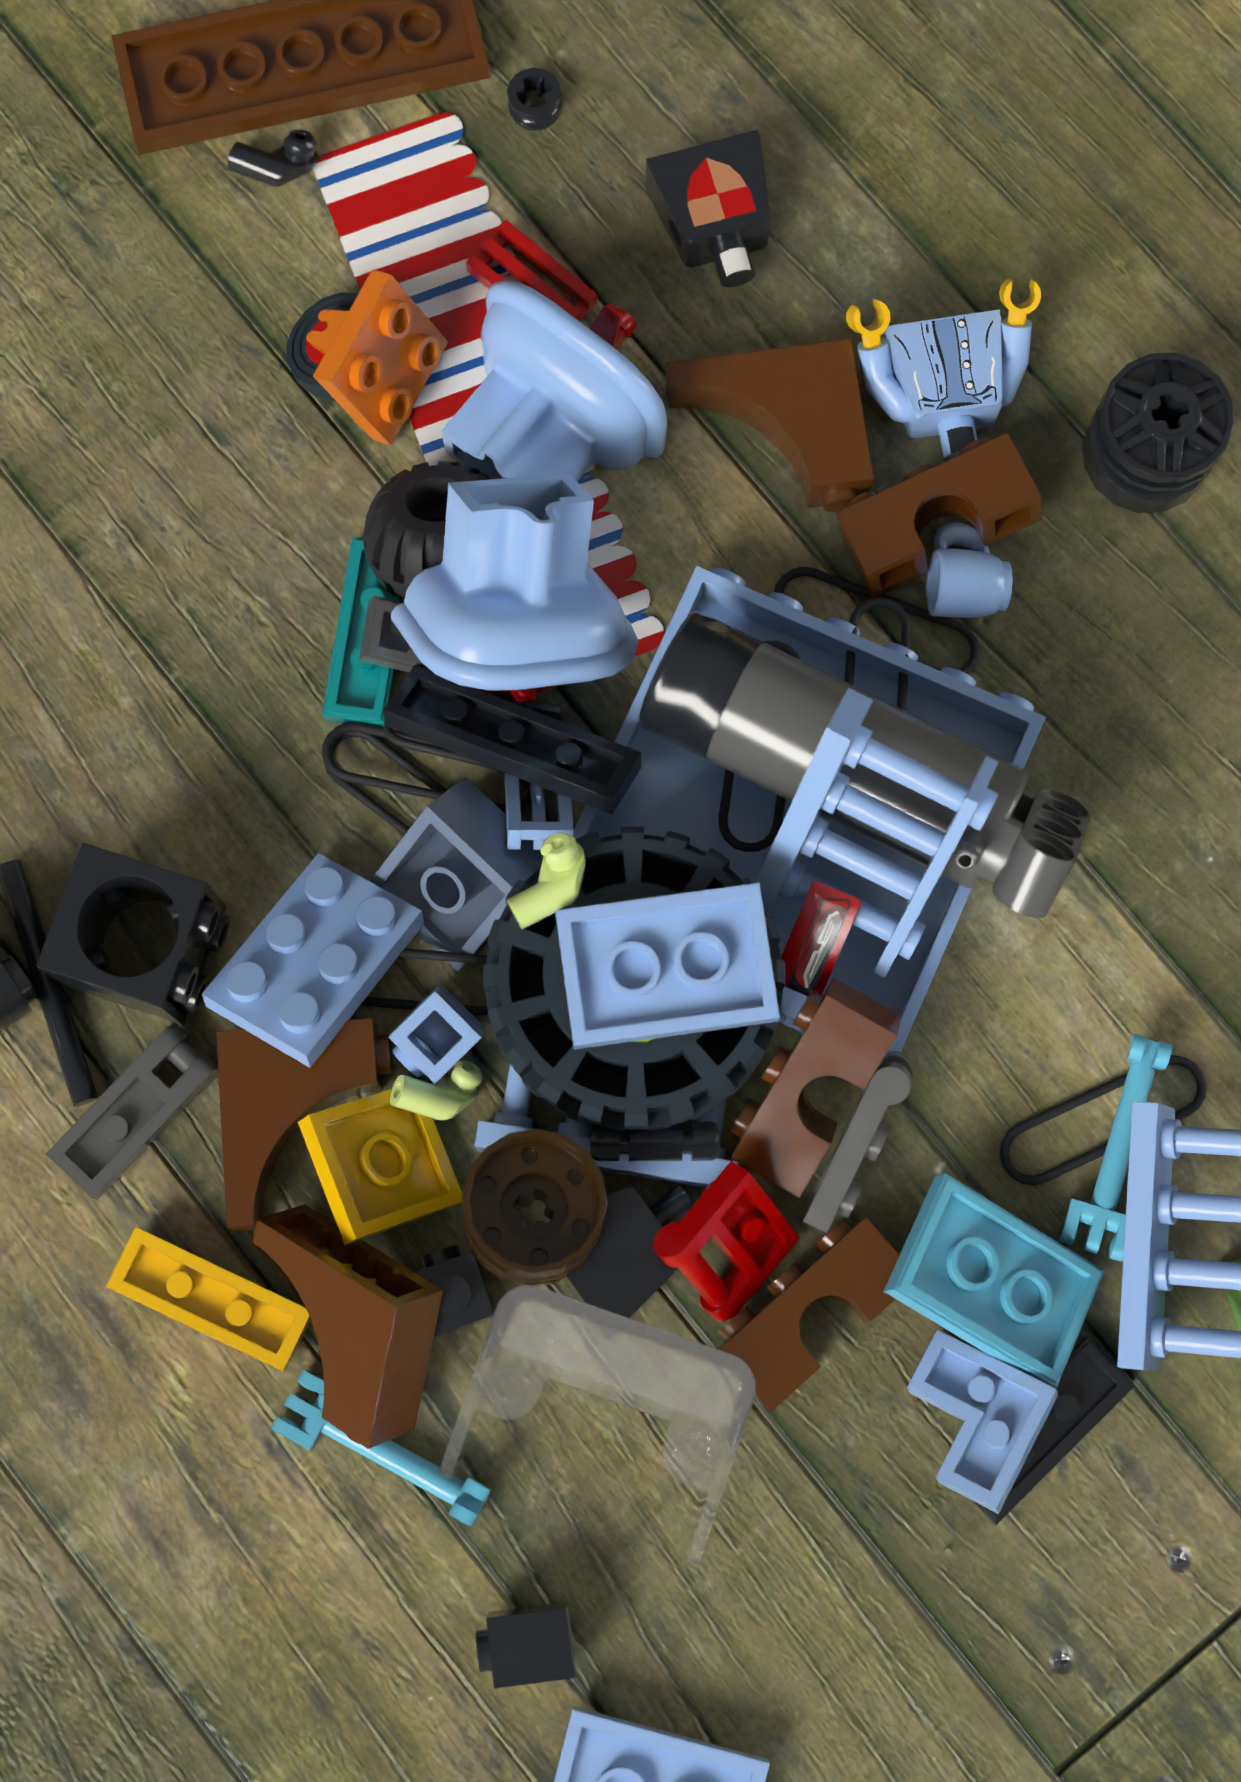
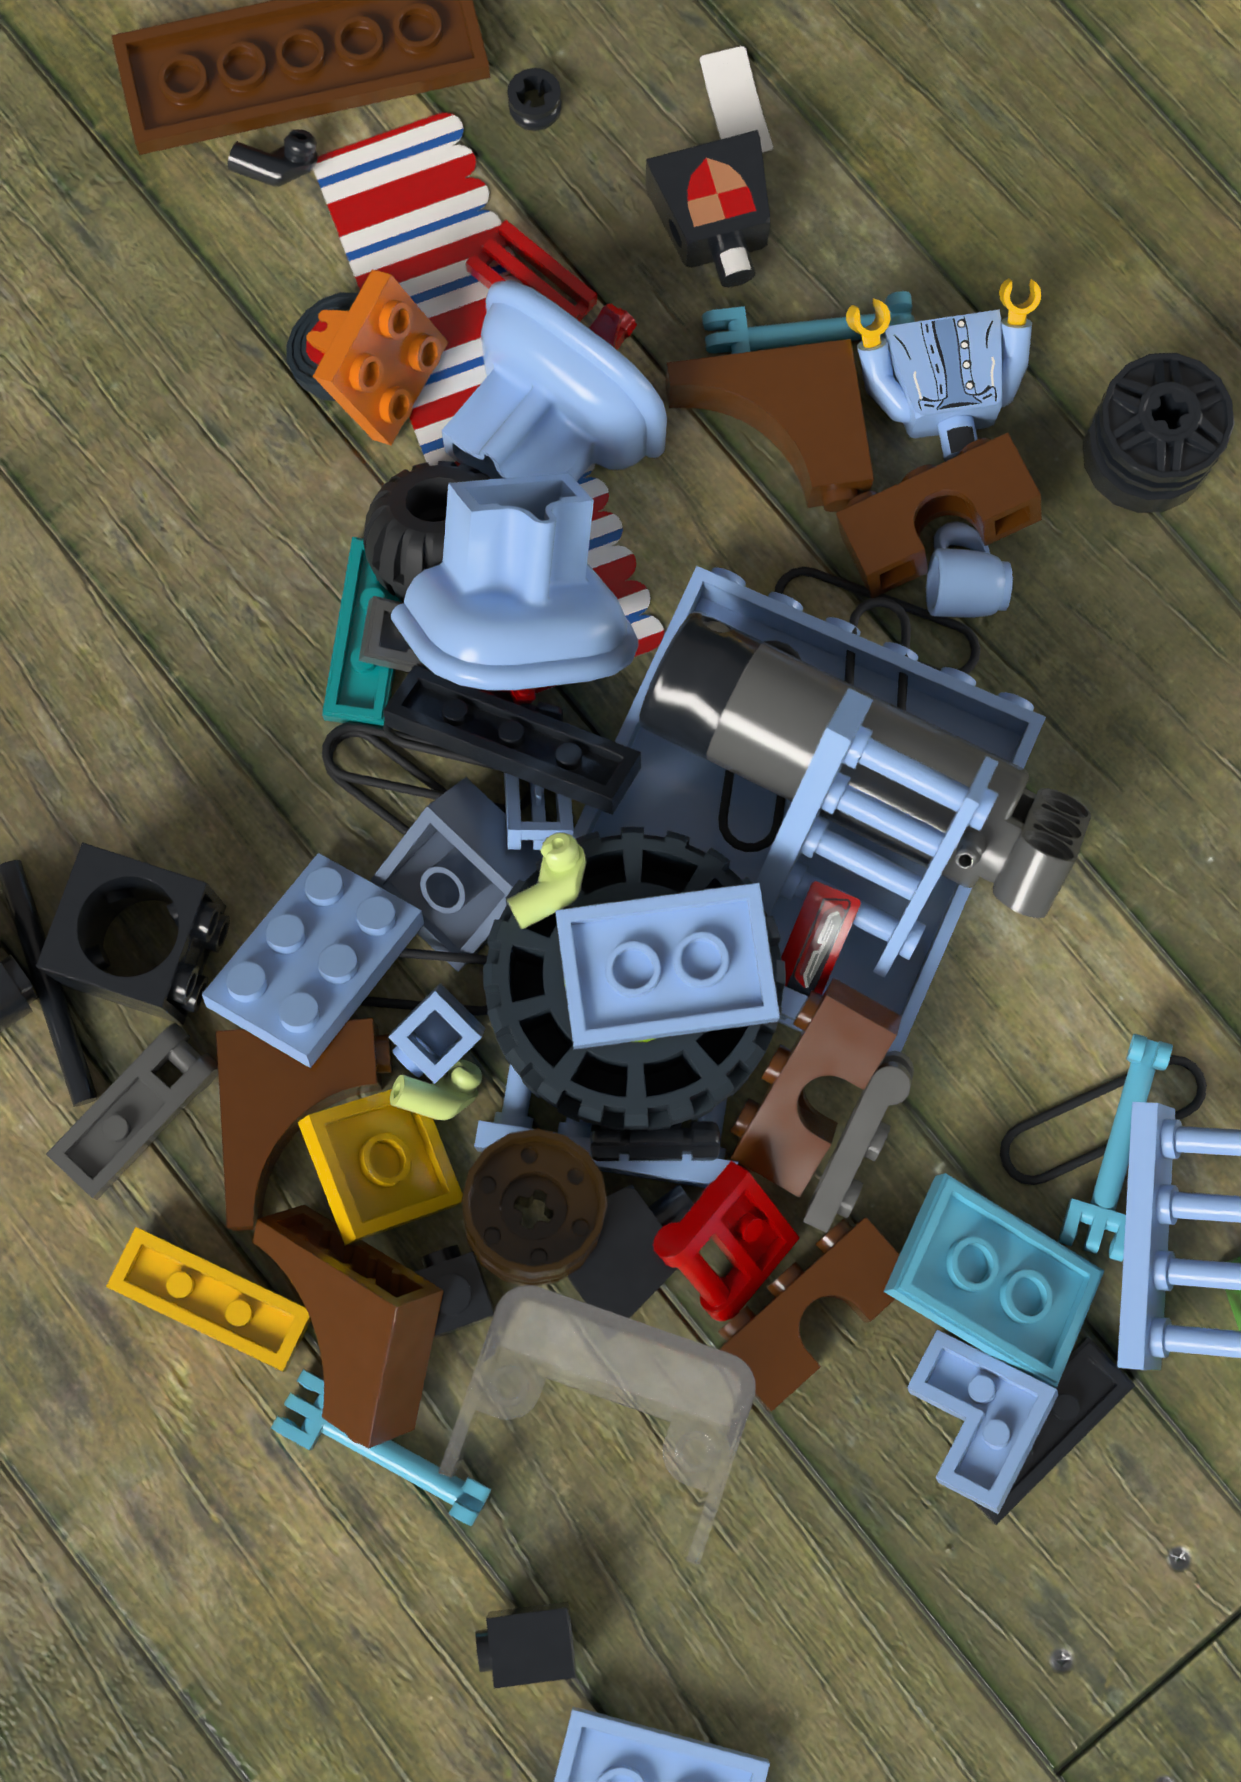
none -> white sticker [700,46,773,152]
none -> medium azure hinge [702,291,915,356]

